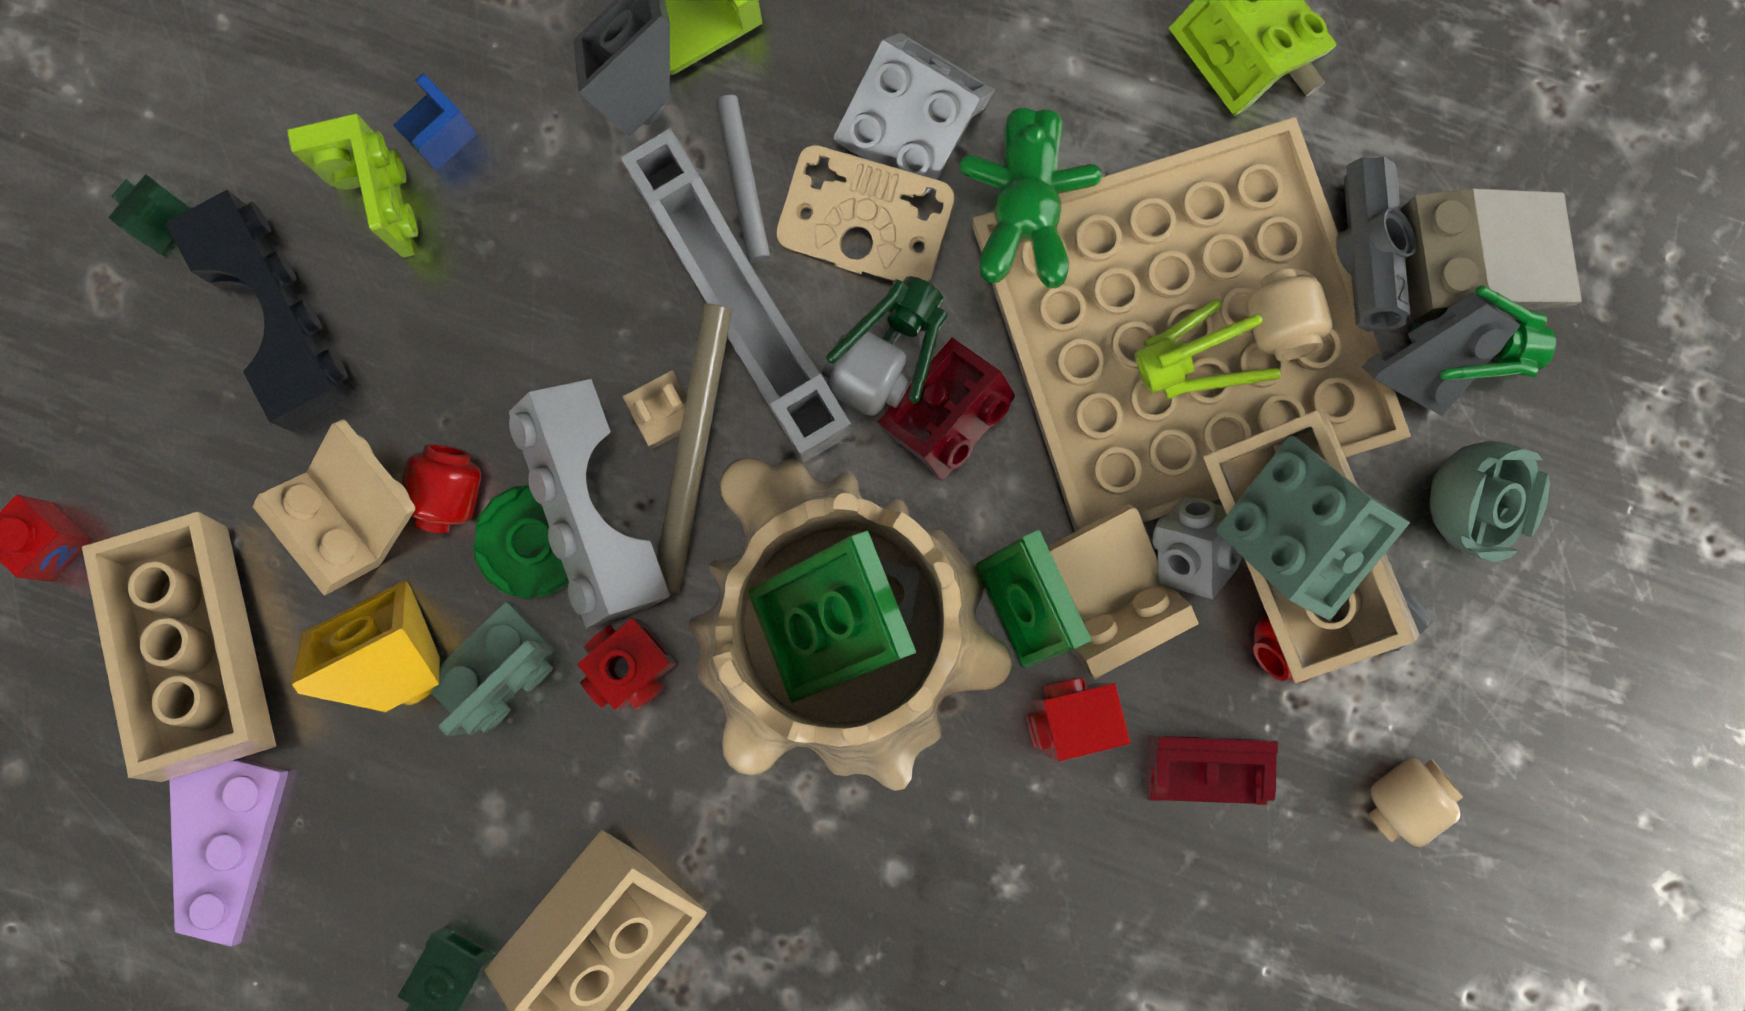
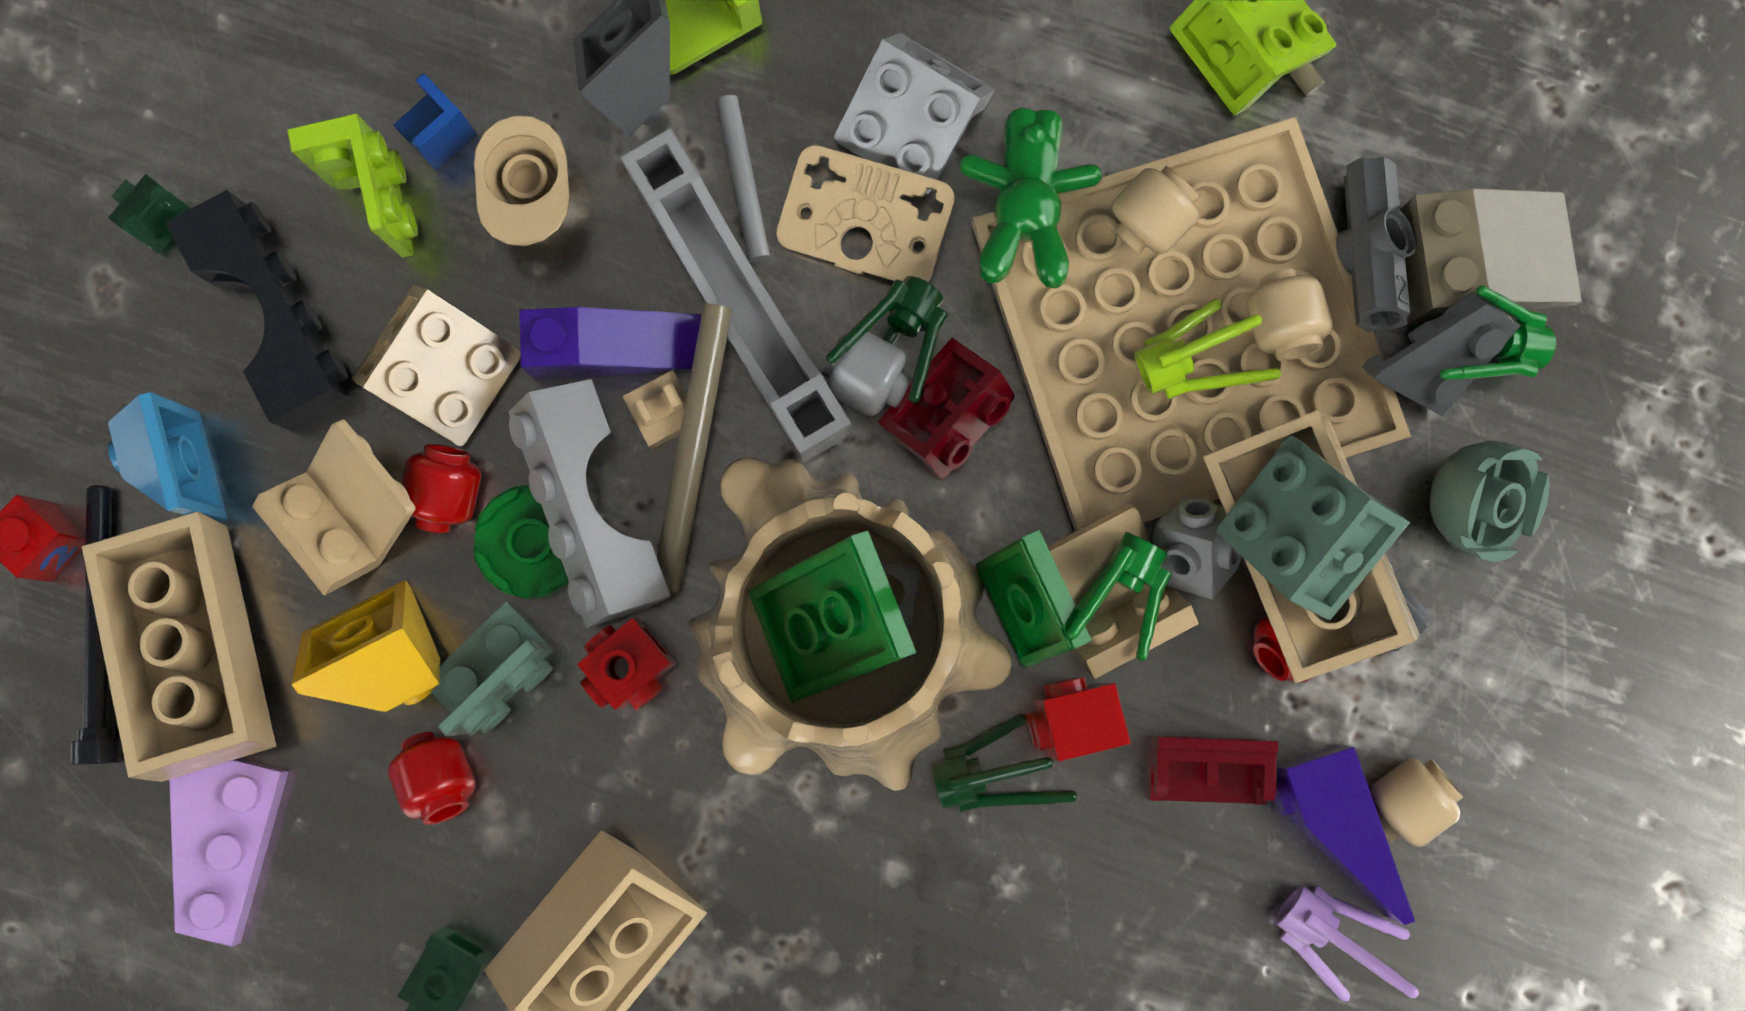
none -> black piece [69,485,121,765]
none -> dark azure slope [108,392,228,522]
none -> tan bracket [351,285,521,446]
none -> red head [387,732,476,825]
none -> tan piece [474,116,570,246]
none -> dark purple slope [519,307,702,380]
none -> dark green plant [931,714,1078,812]
none -> green plant [1067,532,1172,661]
none -> tan head [1112,166,1200,254]
none -> dark purple slope [1274,744,1416,925]
none -> lavender plant [1275,885,1419,1002]

